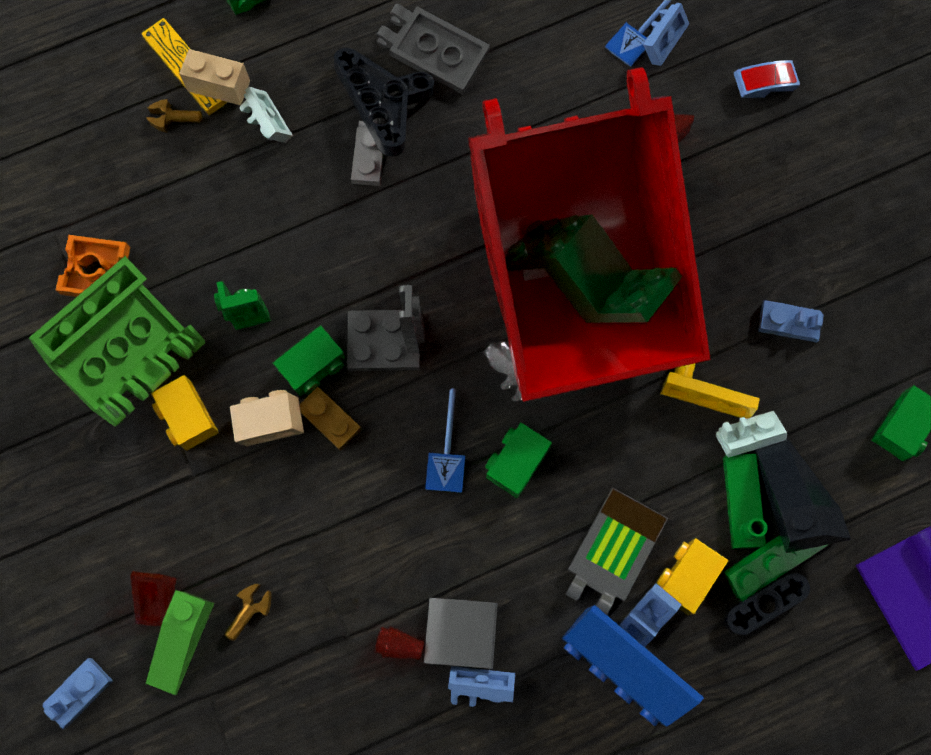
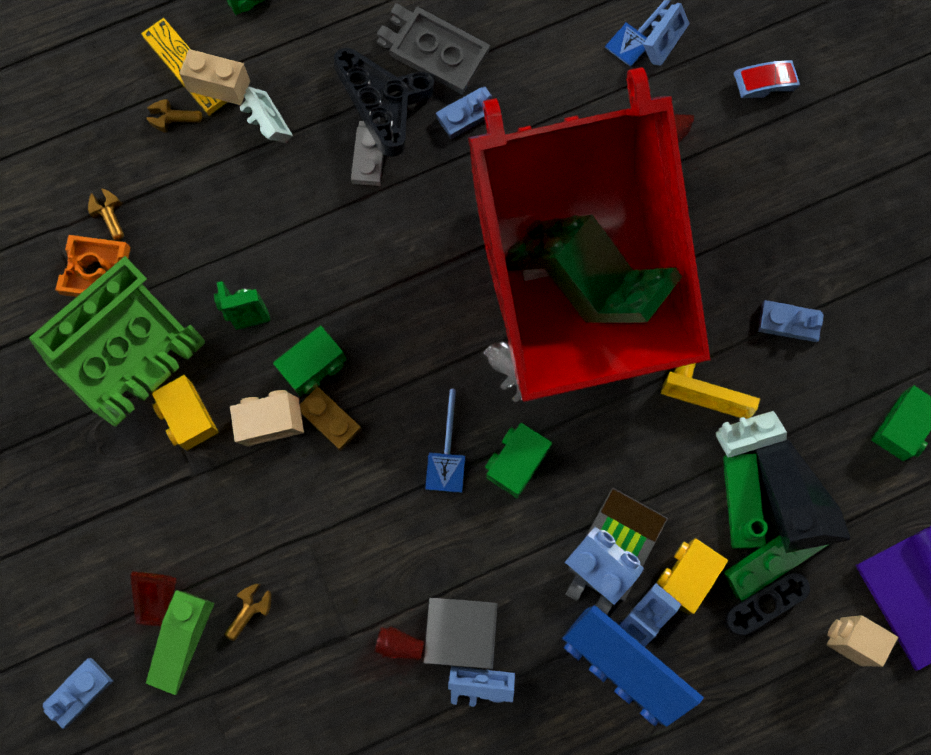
dark grey bracket [347,285,425,371] -> none
none -> pearl gold bar [88,189,124,241]
none -> medium blue plate [436,87,492,140]
none -> medium blue bracket [565,527,644,605]
none -> tan brick [827,615,898,667]

